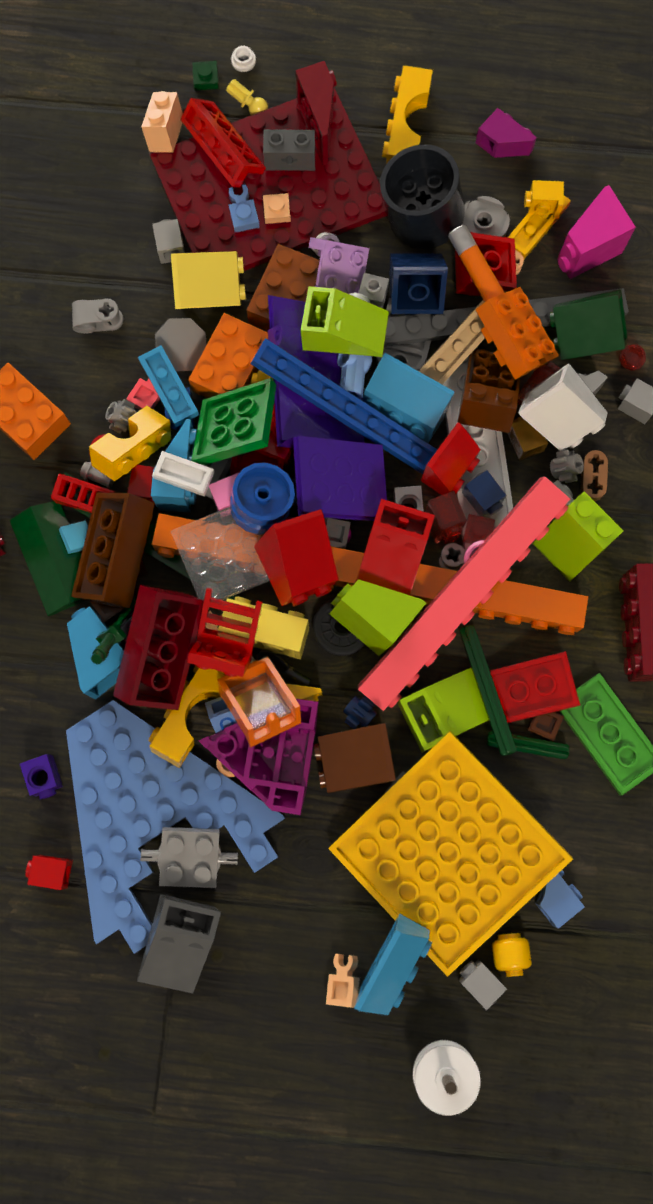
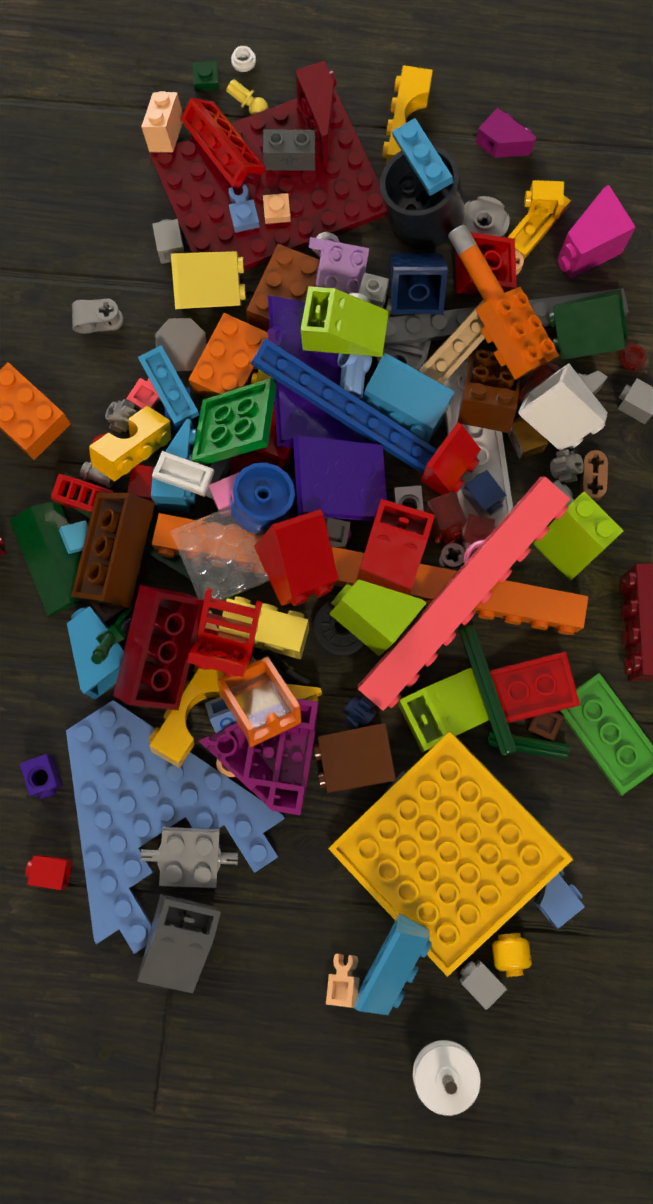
none -> dark azure plate [392,118,453,196]

